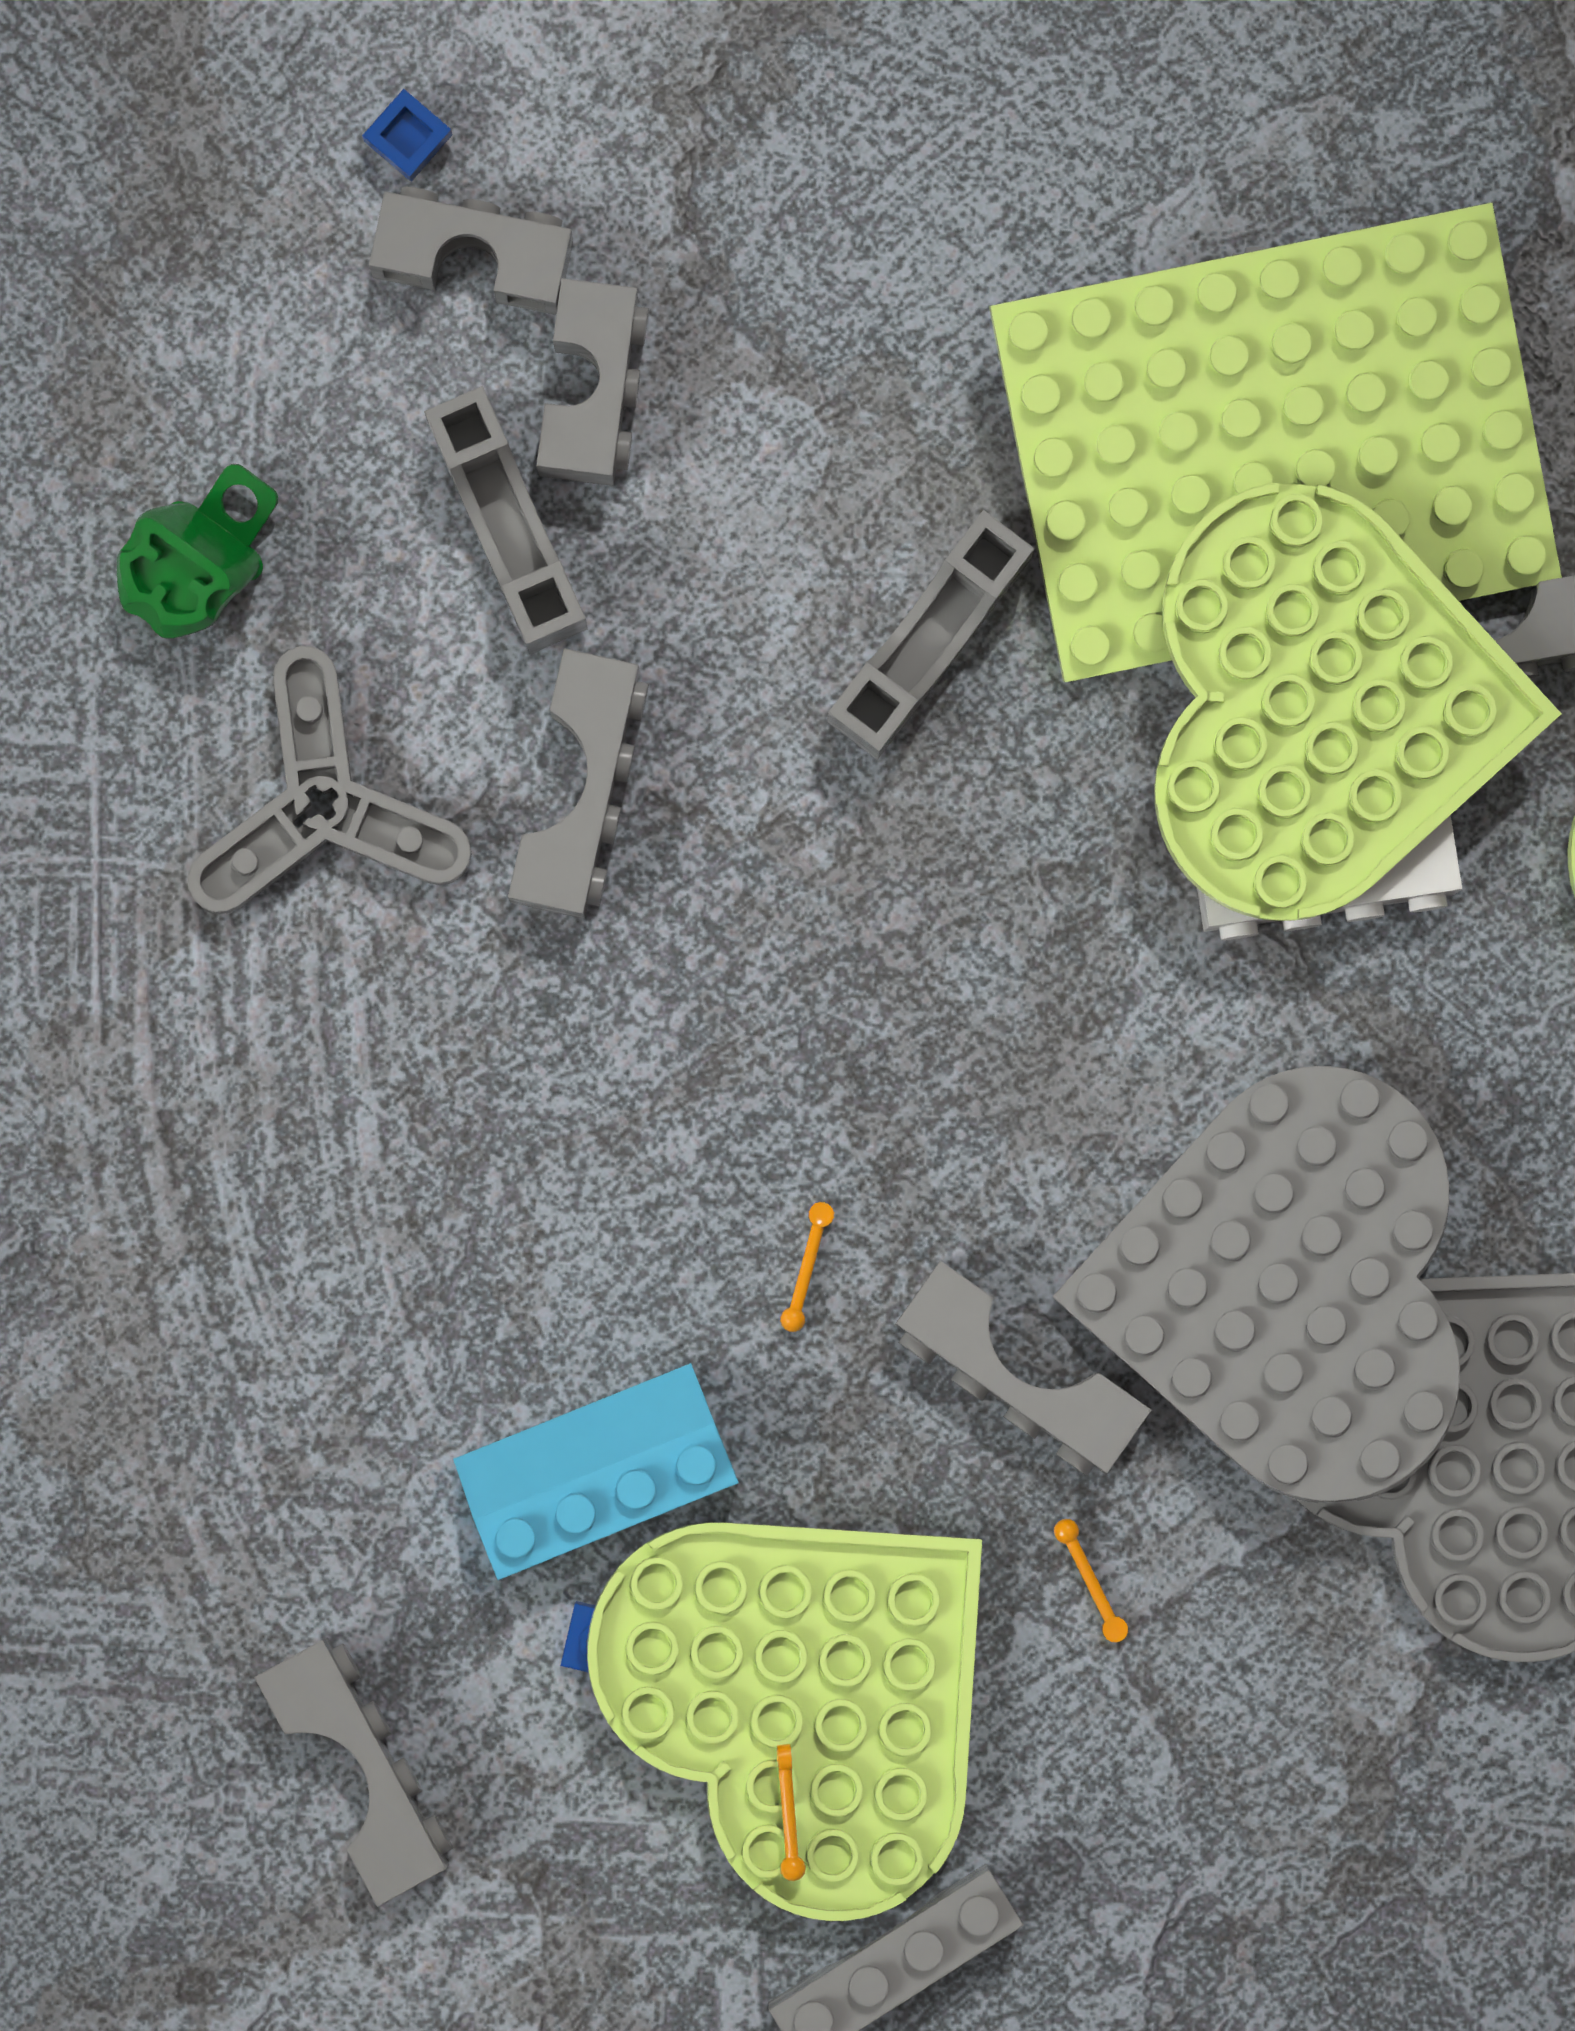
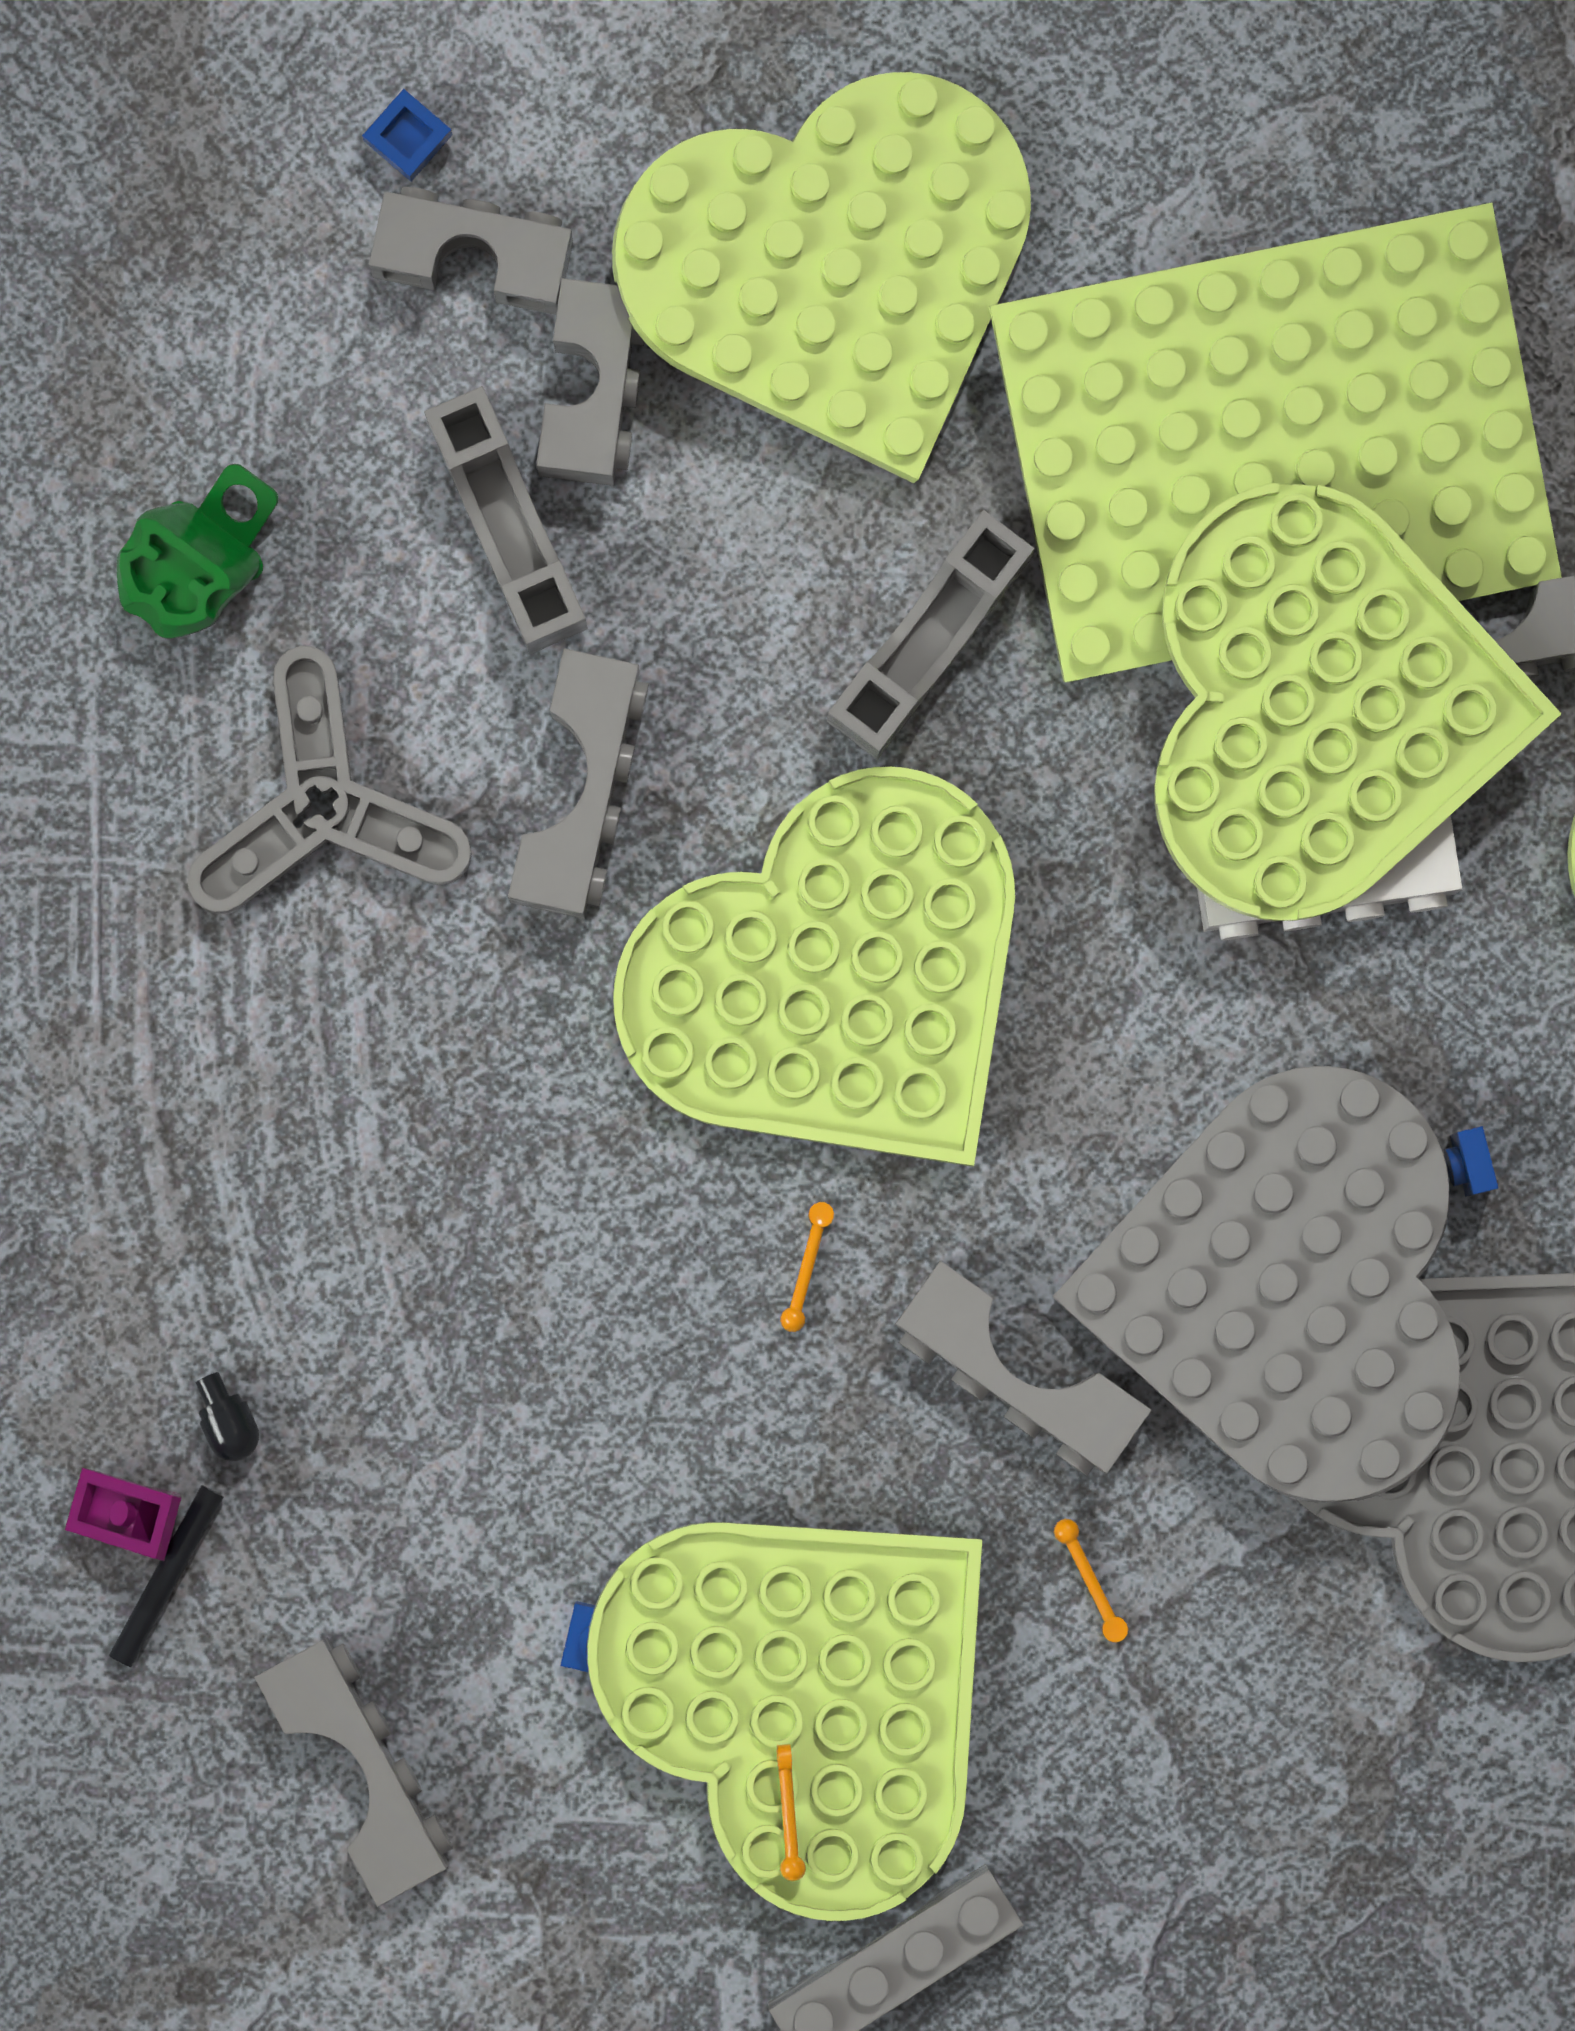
medium azure slope [453,1363,739,1580] -> none
none -> magenta slope [65,1468,182,1561]
none -> black bar [109,1485,224,1667]
none -> black cylinder [196,1372,259,1461]
none -> yellowish green plate [612,72,1031,483]
none -> yellowish green plate [613,766,1015,1167]
none -> blue plate [1444,1126,1498,1197]

